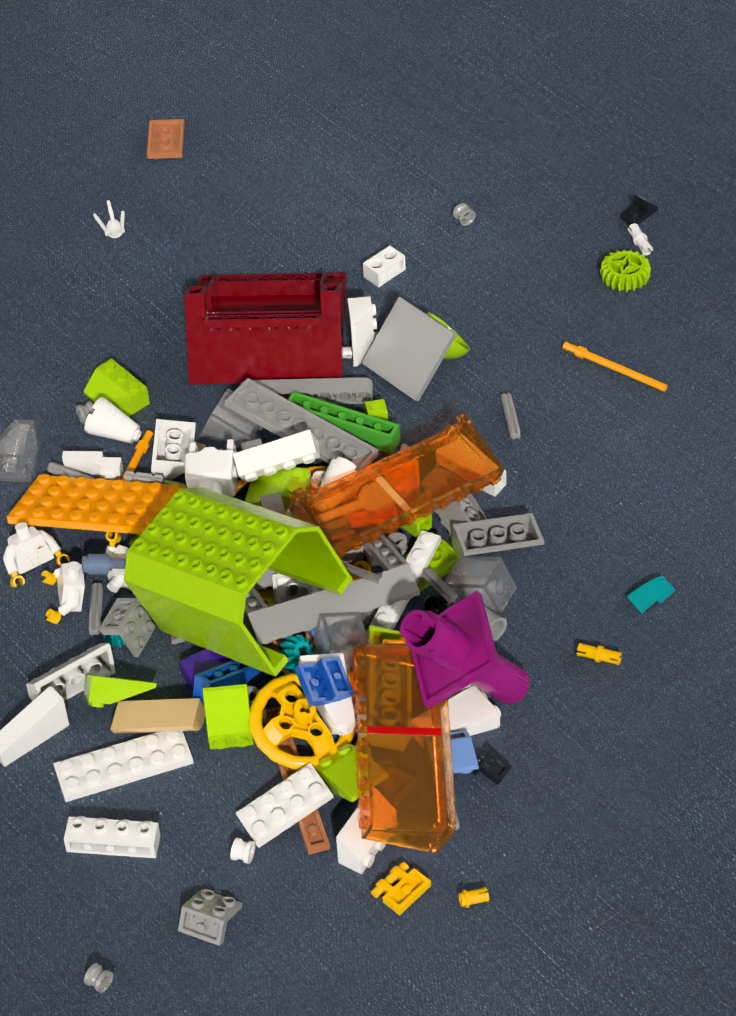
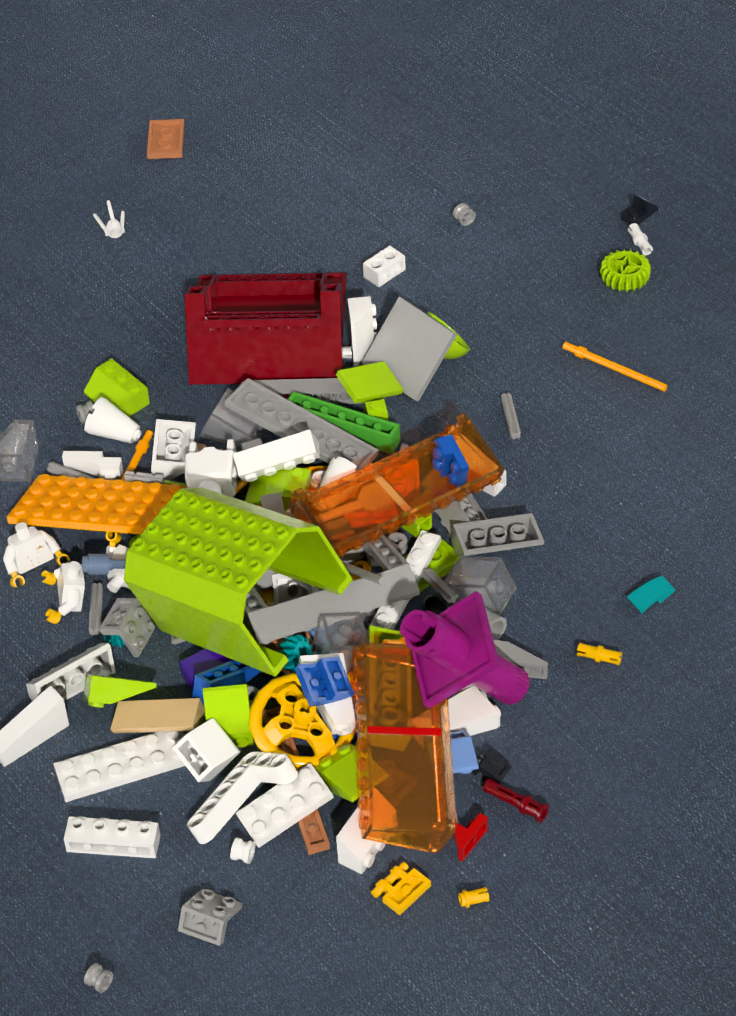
none -> white slope [172,718,240,782]
none -> white beam [187,751,298,844]
none -> lime tile [336,361,404,404]
none -> blue plate [432,434,469,491]
none -> red slope [452,813,488,862]
none -> dark red pin [483,778,549,823]
none -> light grey slope [494,640,548,679]

